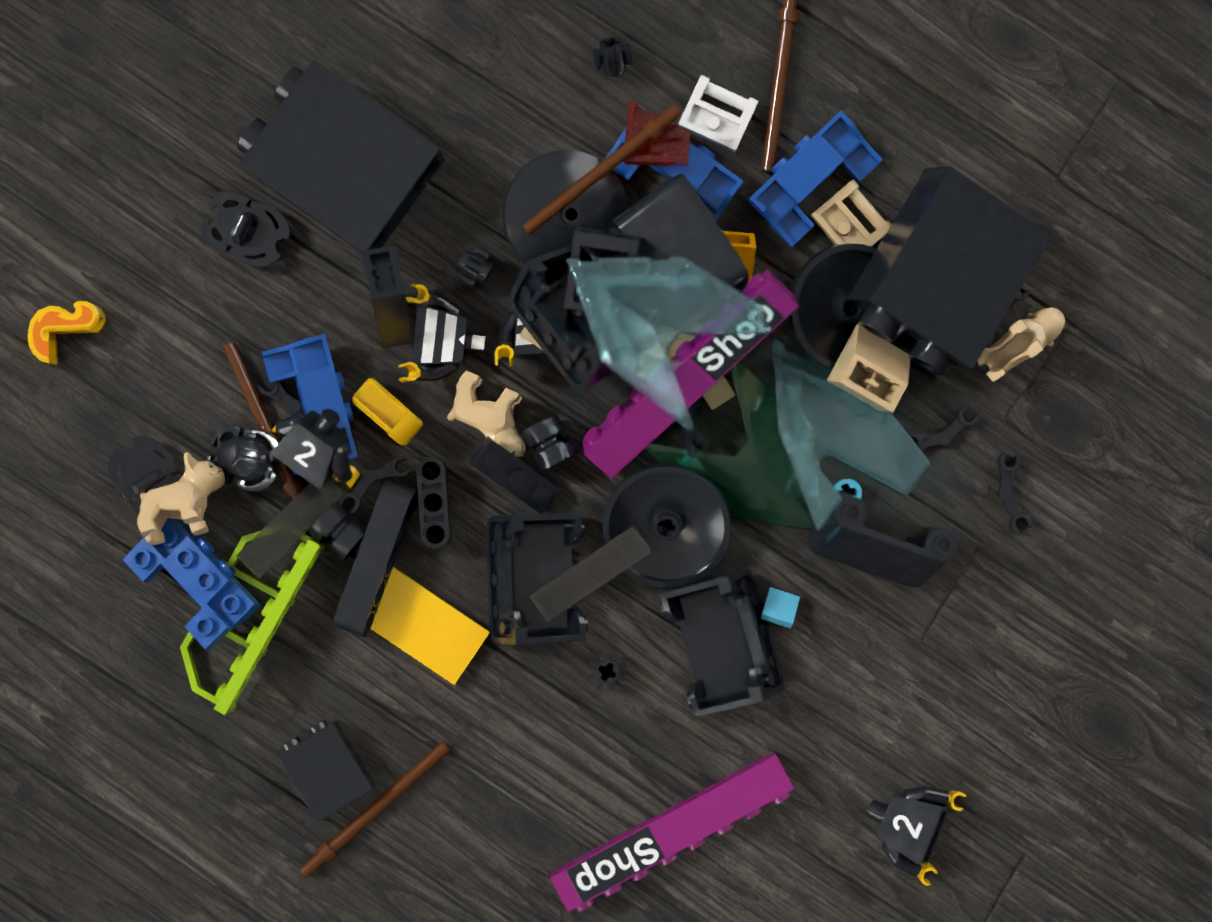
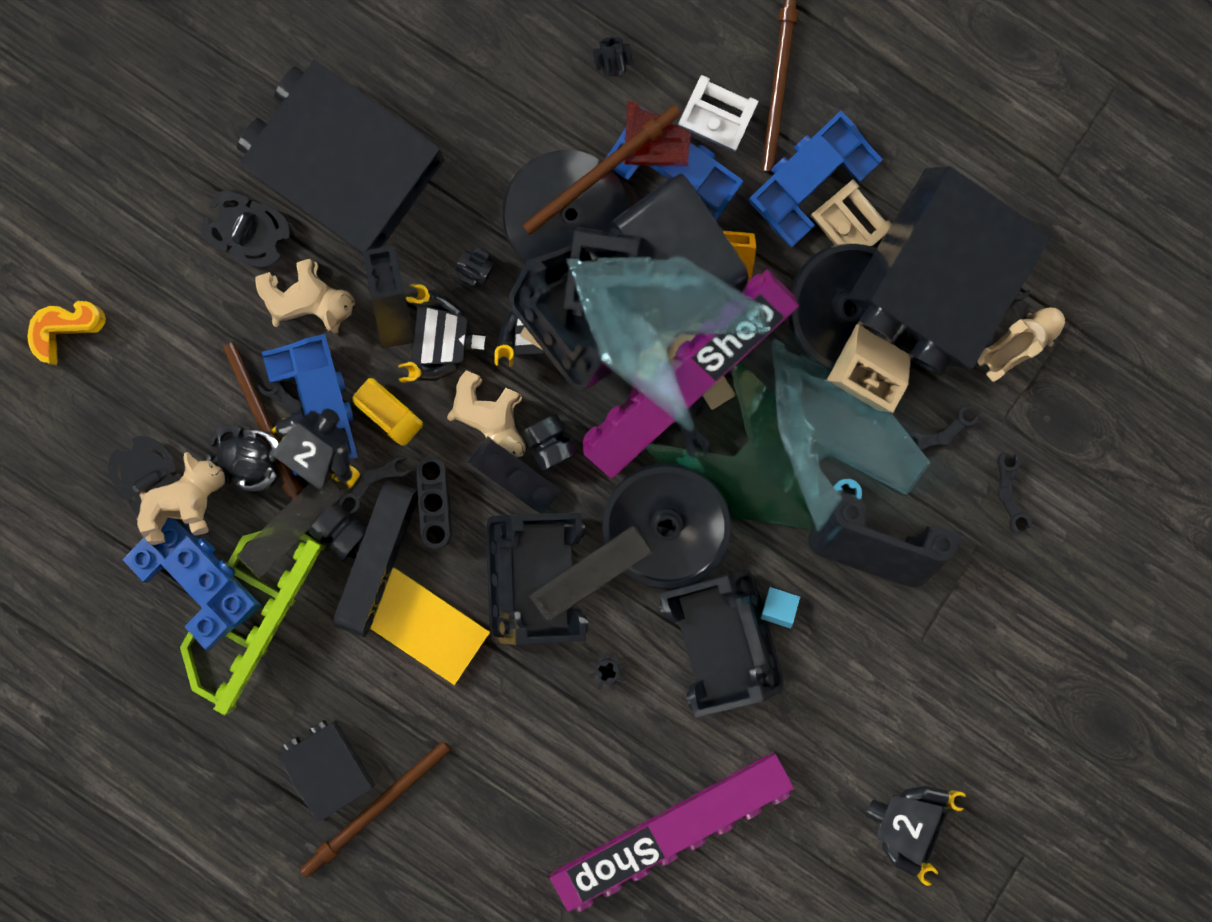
none -> tan animal [256,258,355,334]

